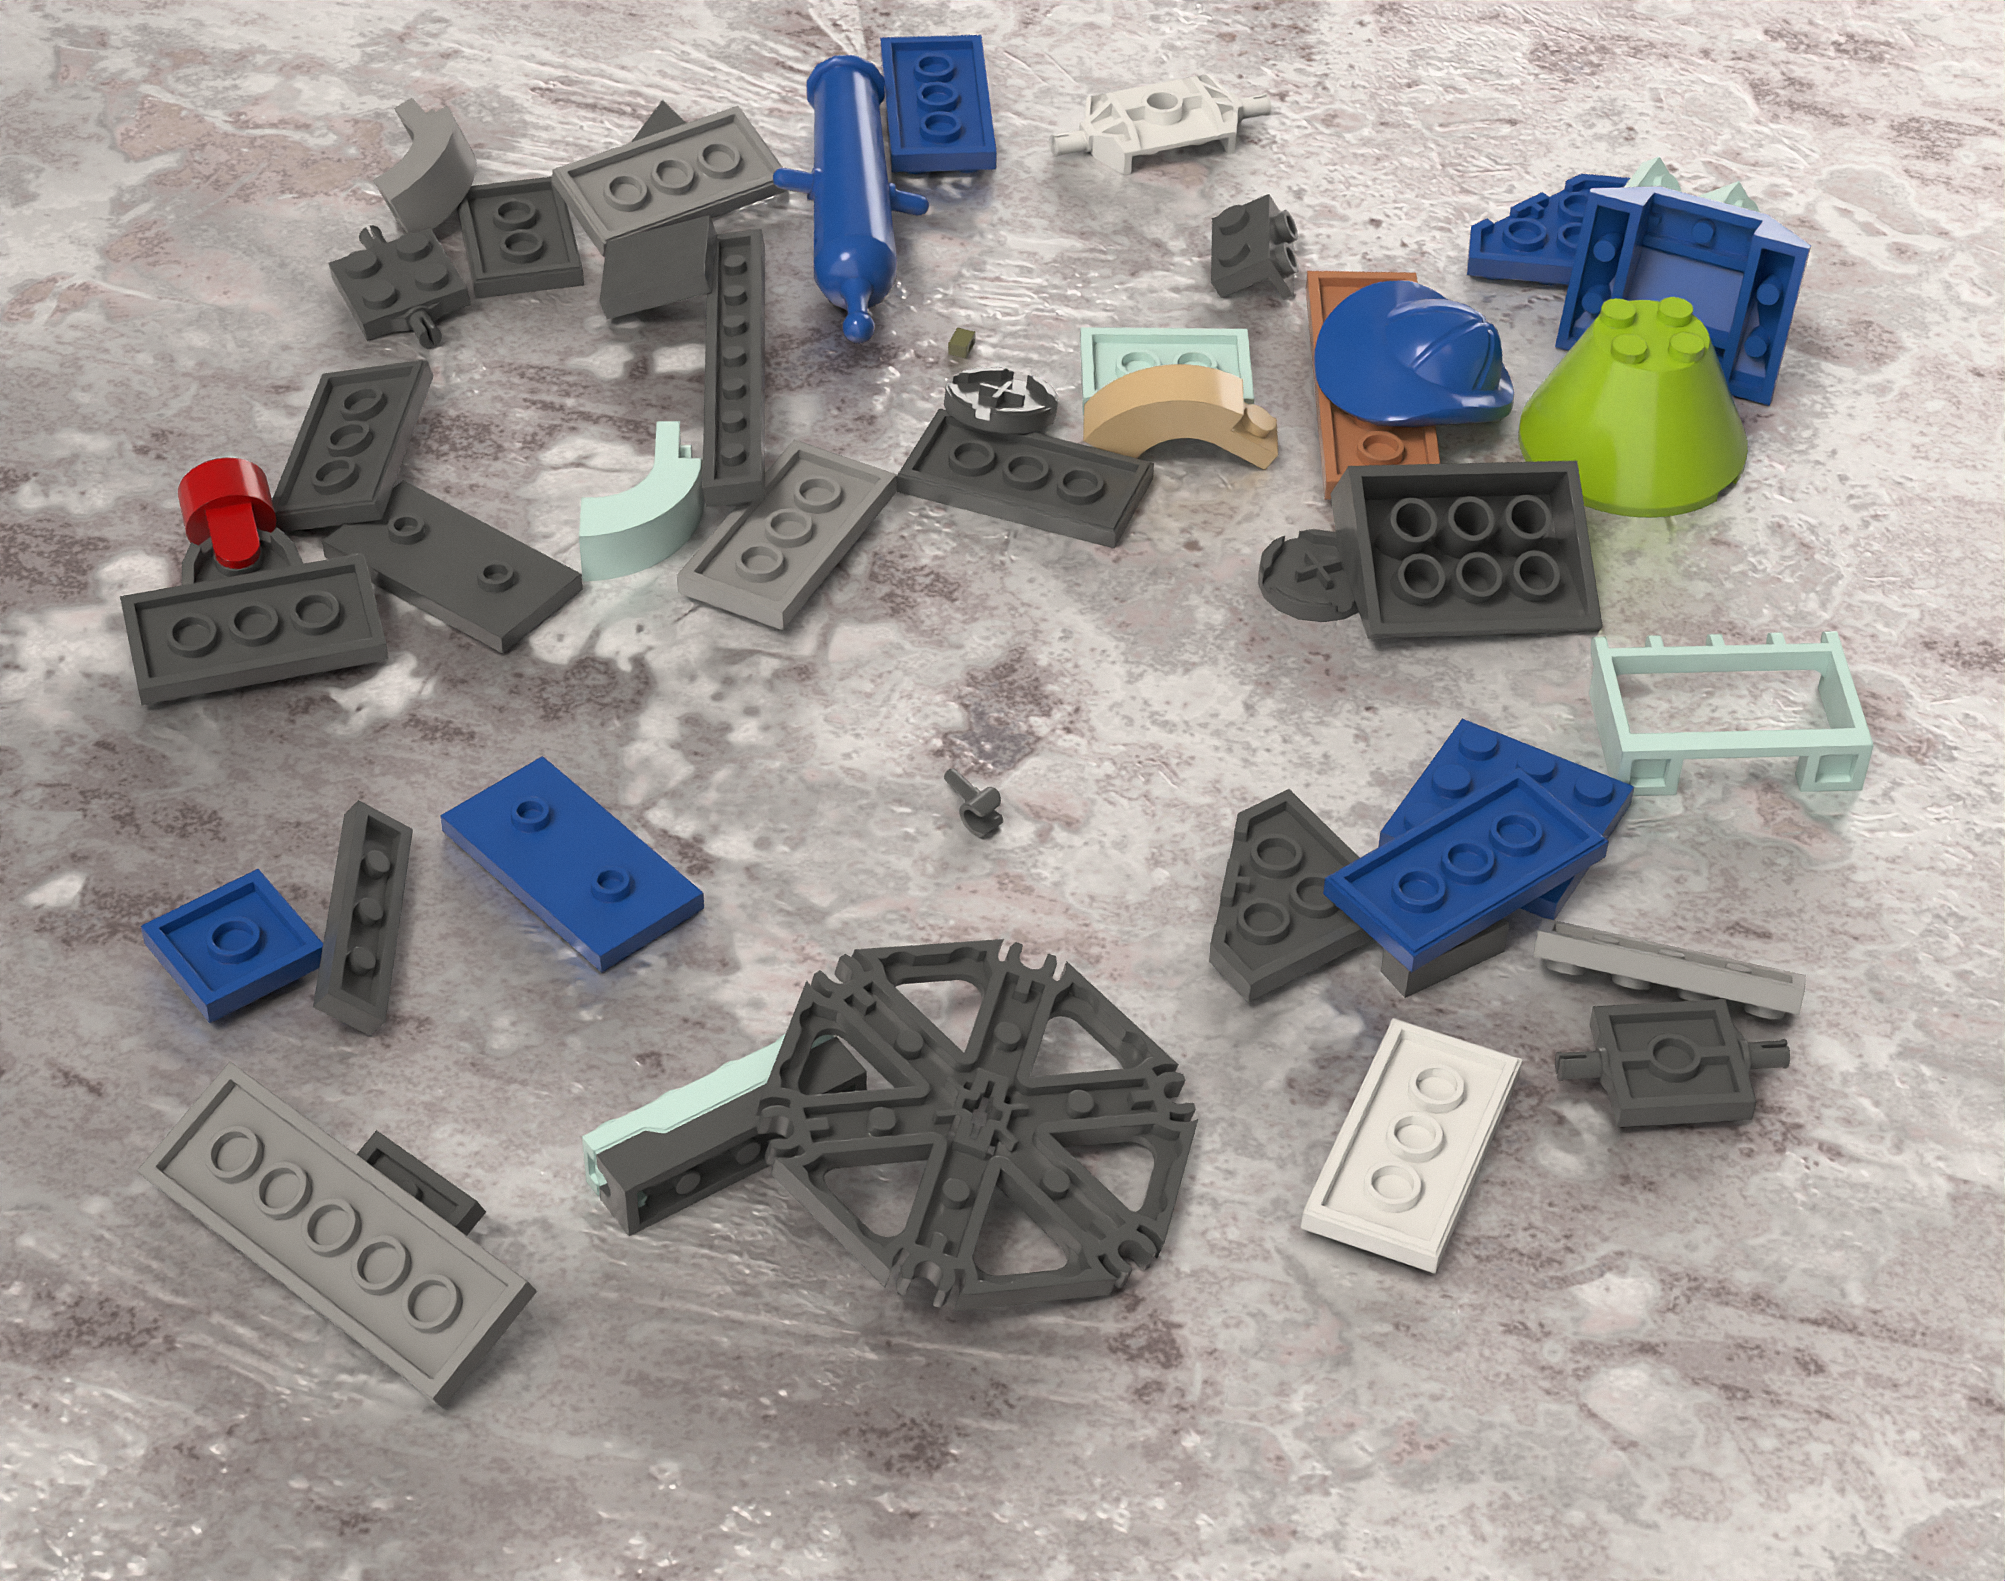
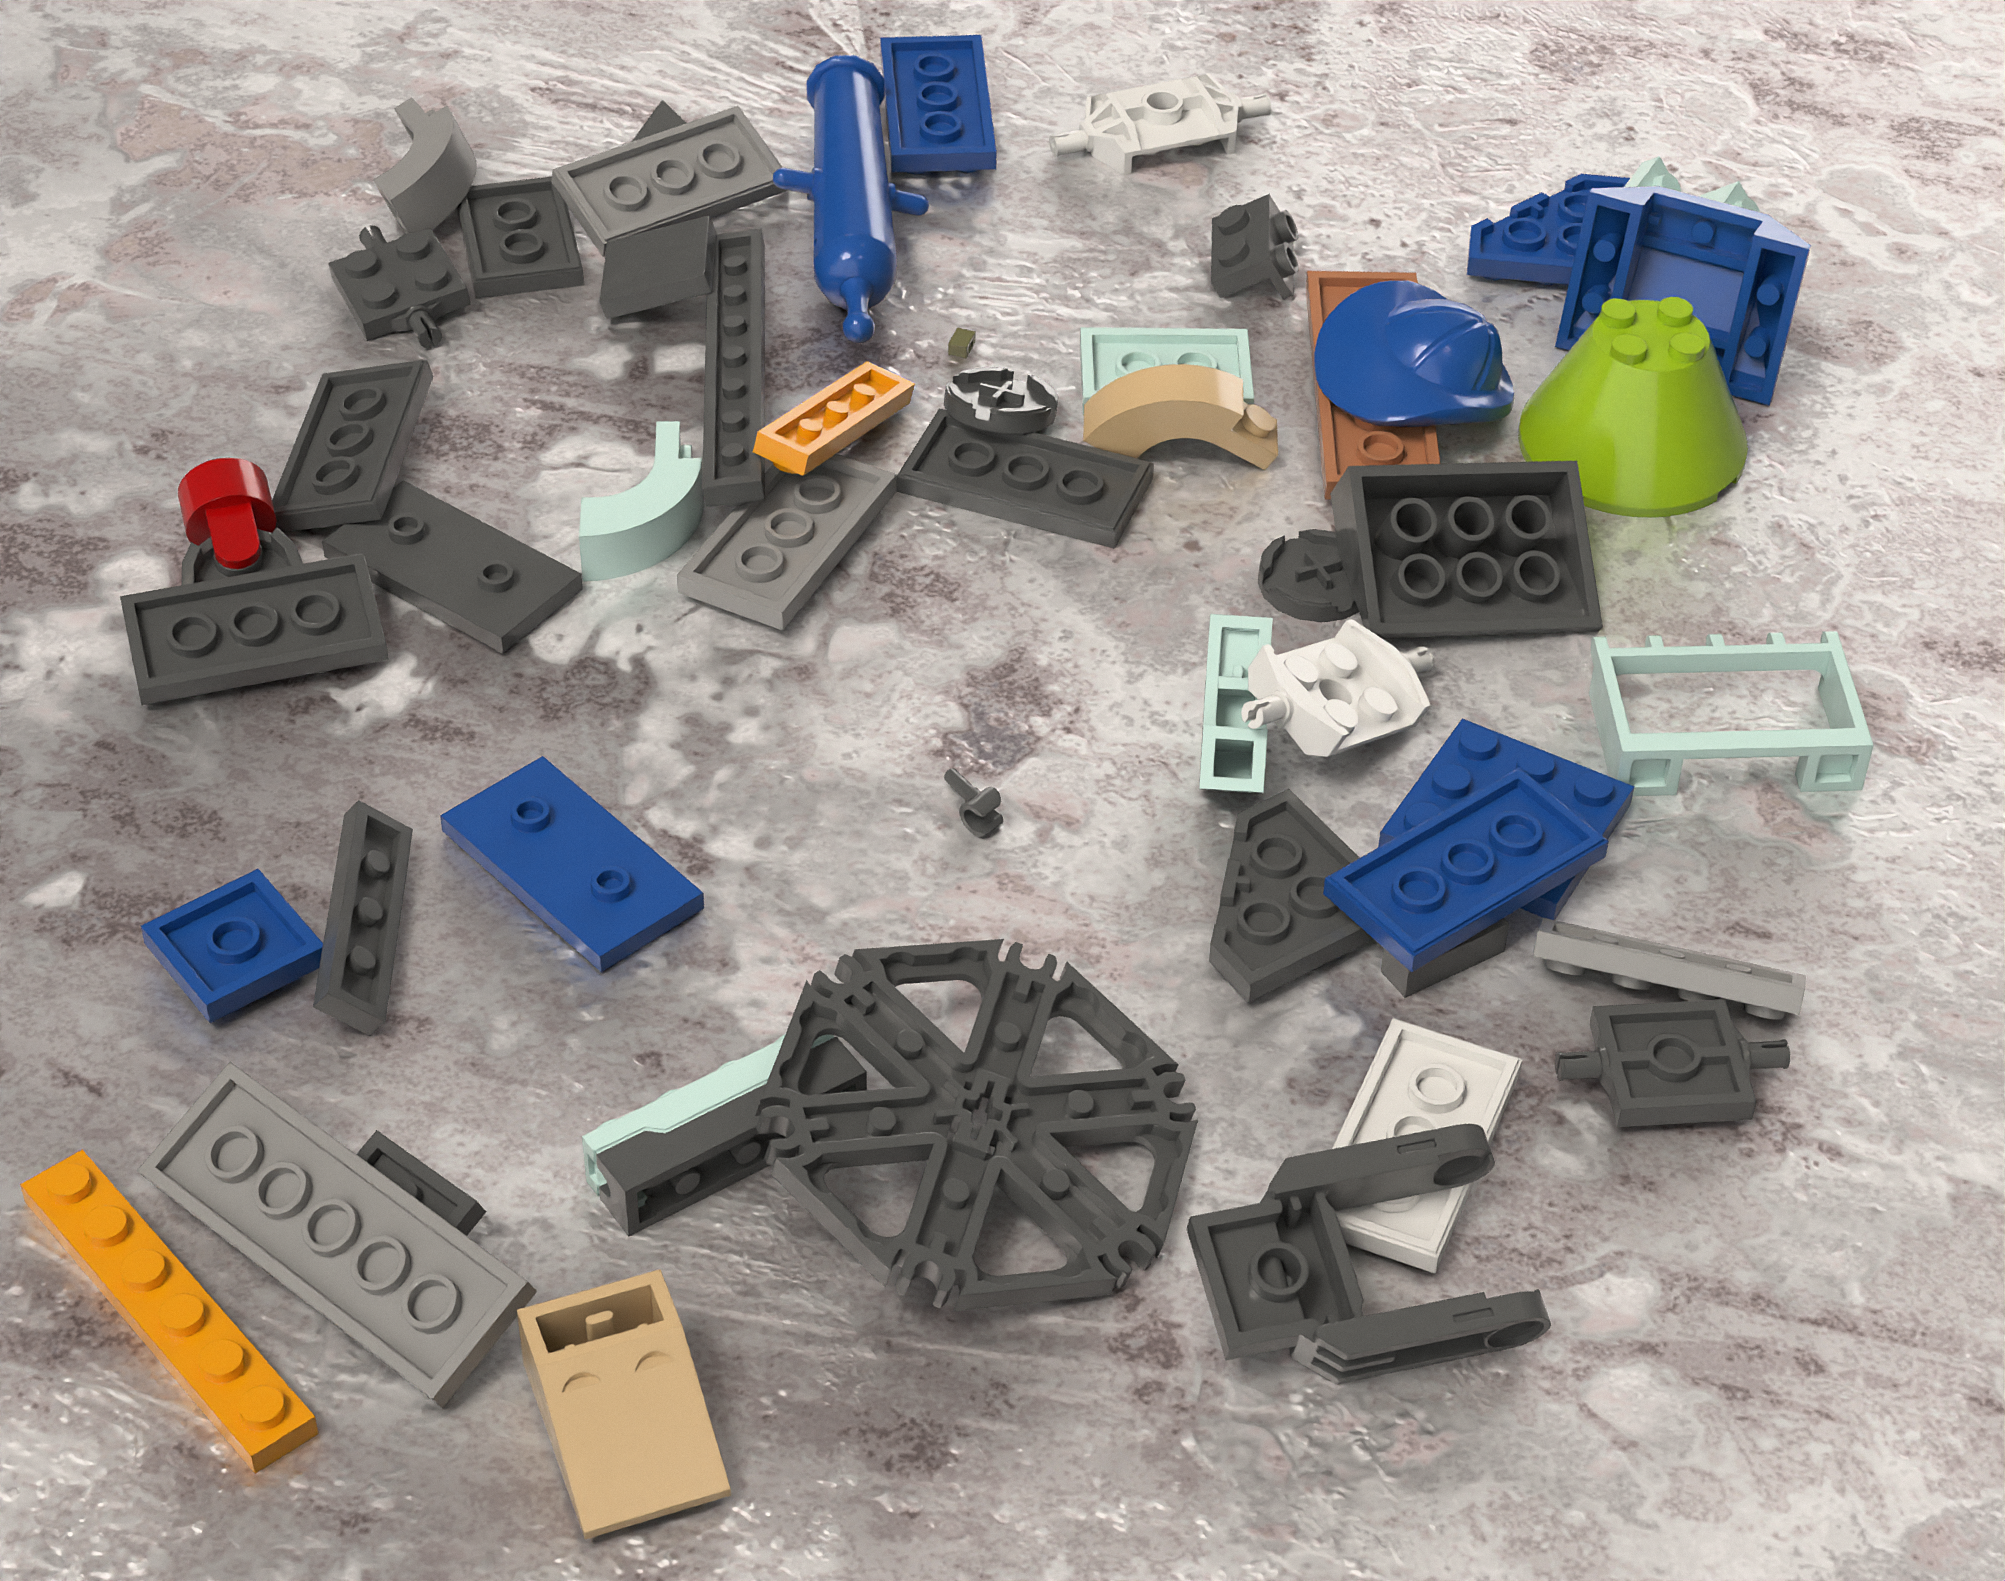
none -> light orange plate [20,1149,319,1474]
none -> tan slope [517,1269,731,1539]
none -> light orange plate [753,361,915,476]
none -> dark grey plate [1187,1124,1551,1384]
none -> light aqua arch [1199,614,1273,794]
none -> white plate [1241,619,1434,757]

